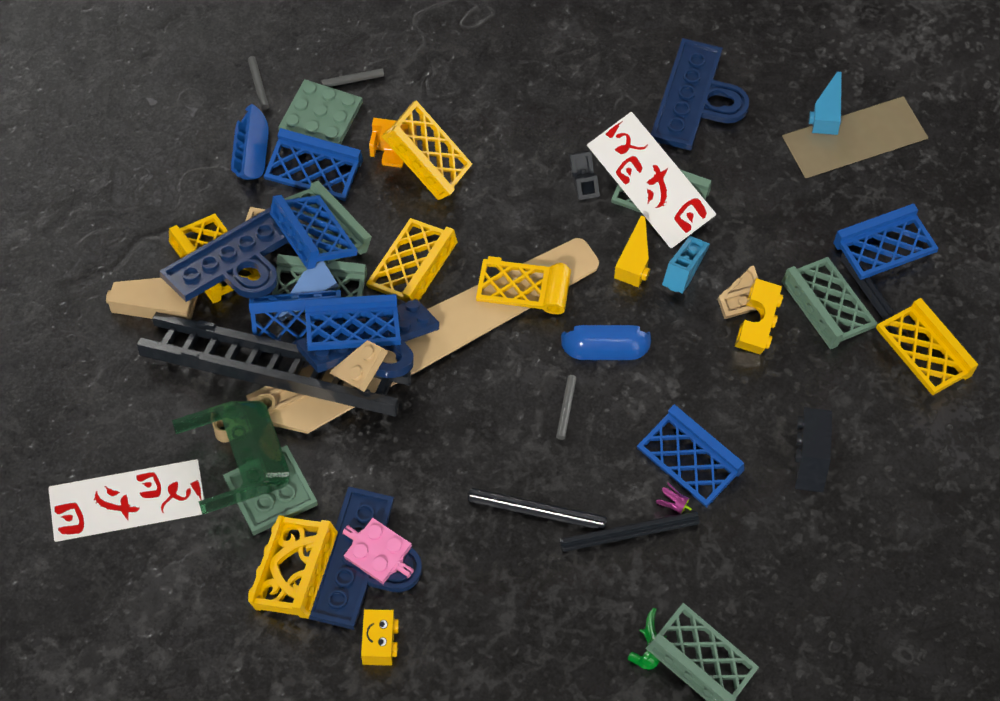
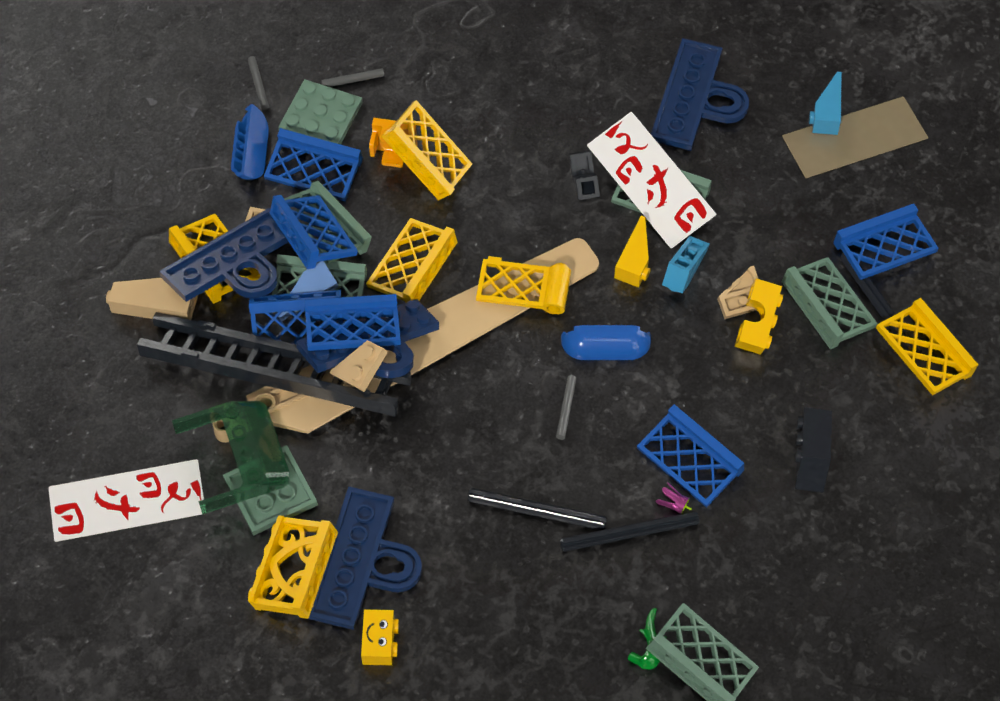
bright pink plate [343,518,414,584] -> none

